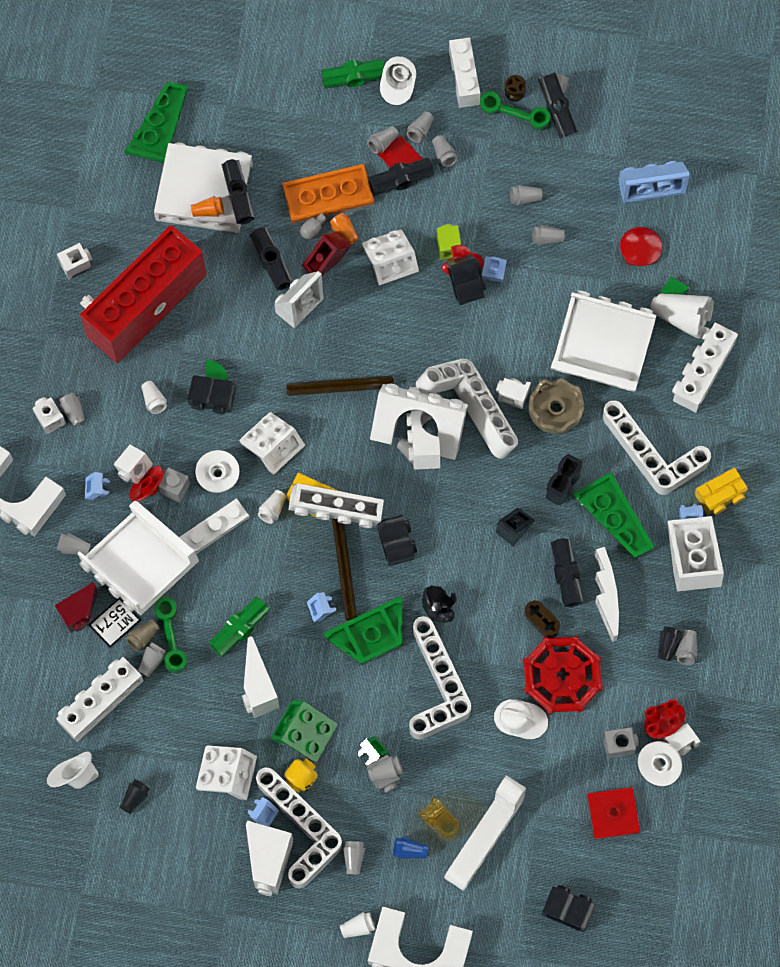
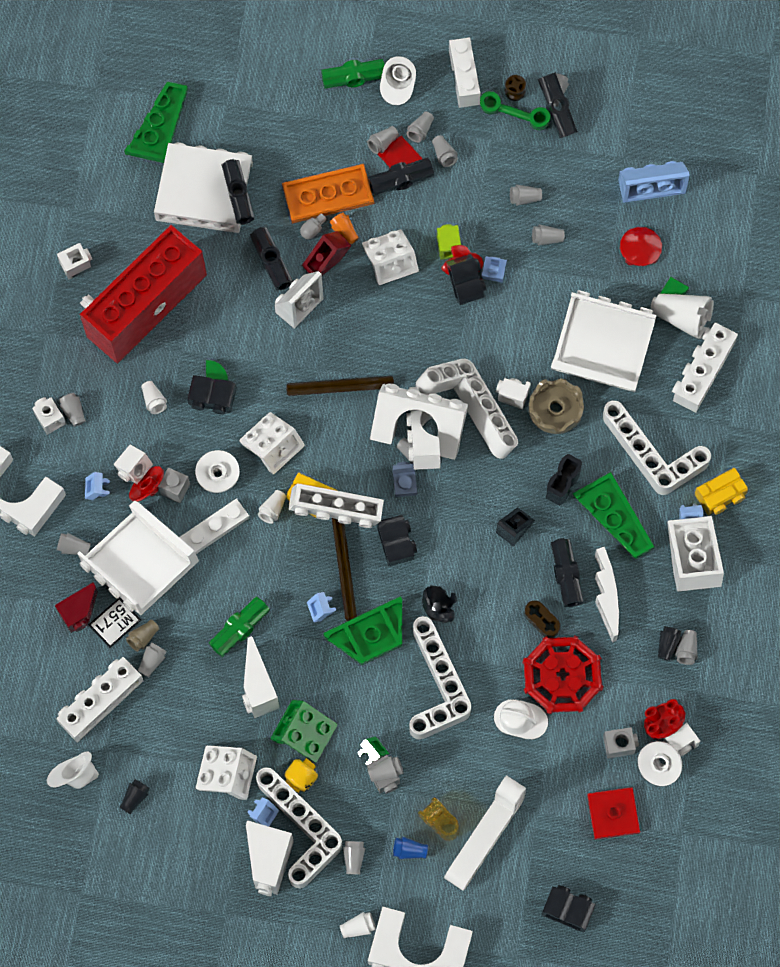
green piece [154,597,187,674] -> none
orange cone [191,196,224,217] -> none
none -> sand blue bracket [393,462,417,497]

